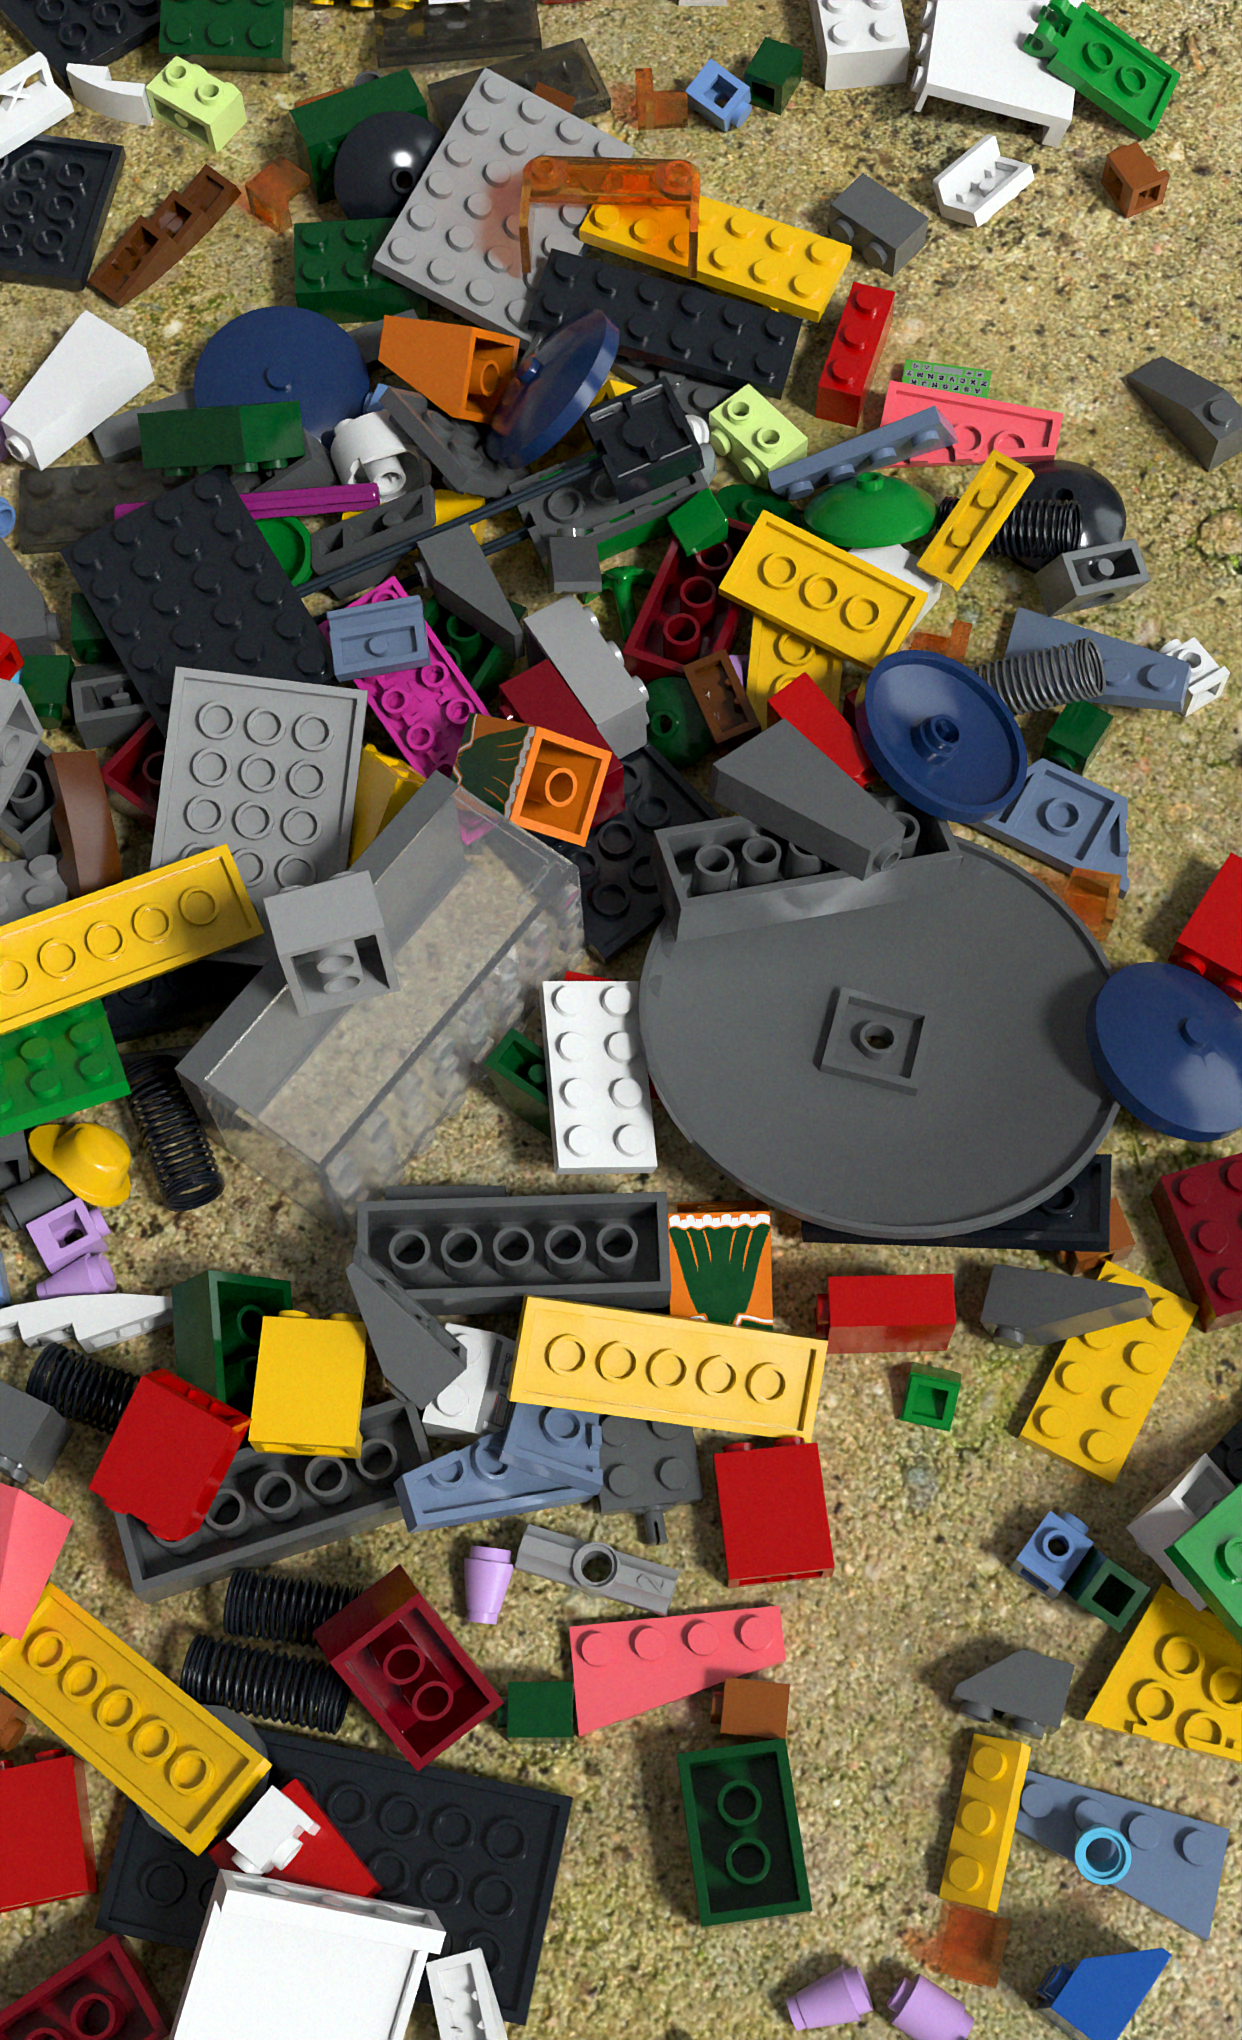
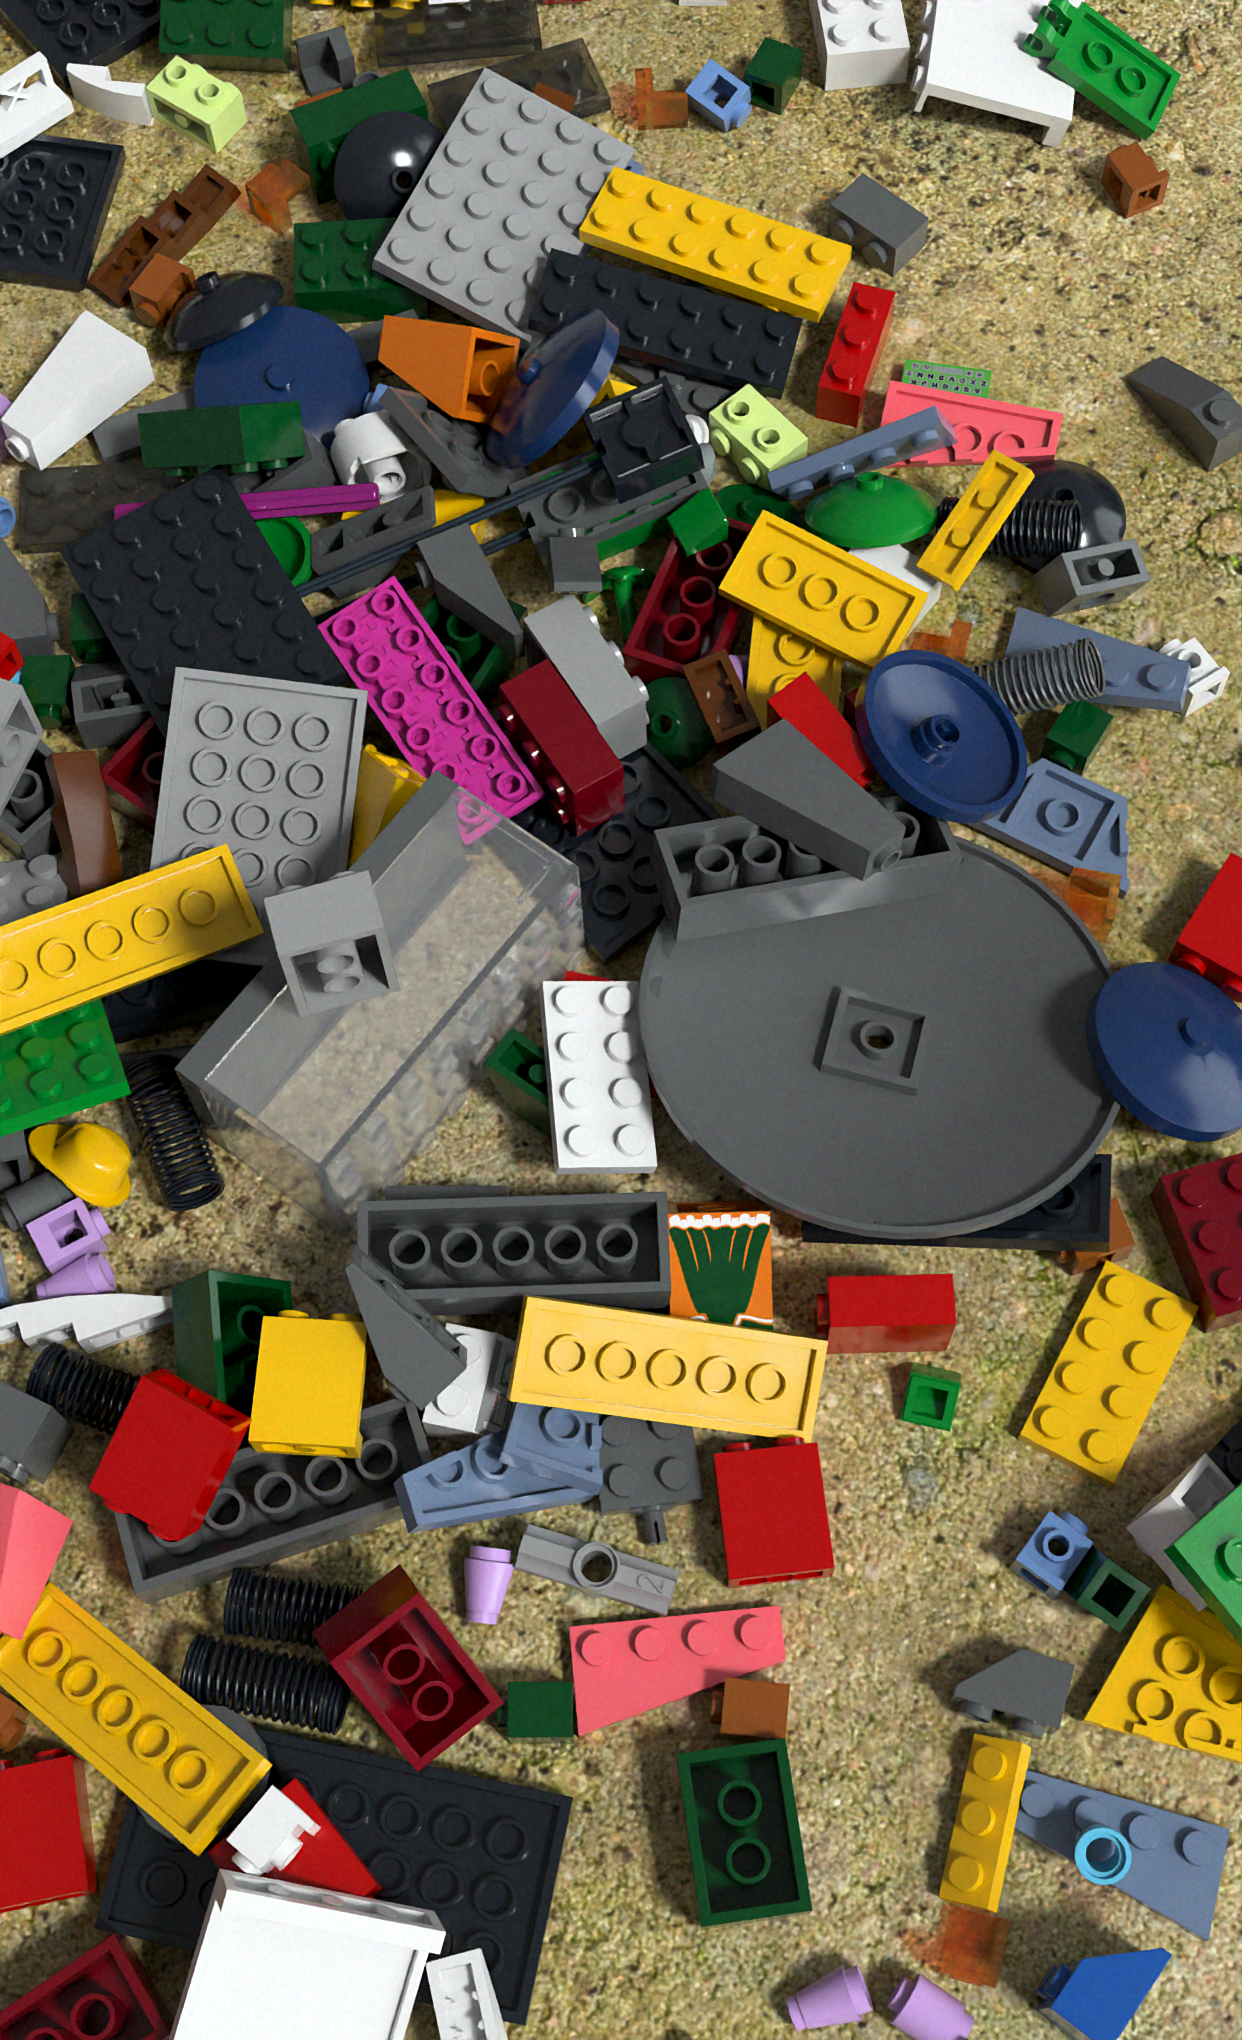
sand blue plate [327,595,431,682] -> none
orange slope [450,712,612,847] -> none
clear orange windscreen [519,155,701,278] -> none
white bracket [933,134,1034,228] -> none
dark grey slope [980,1264,1153,1349] -> none
none -> dark orange brick [129,252,196,329]
none -> black dish [163,270,284,351]
none -> dark grey panel [295,26,357,97]

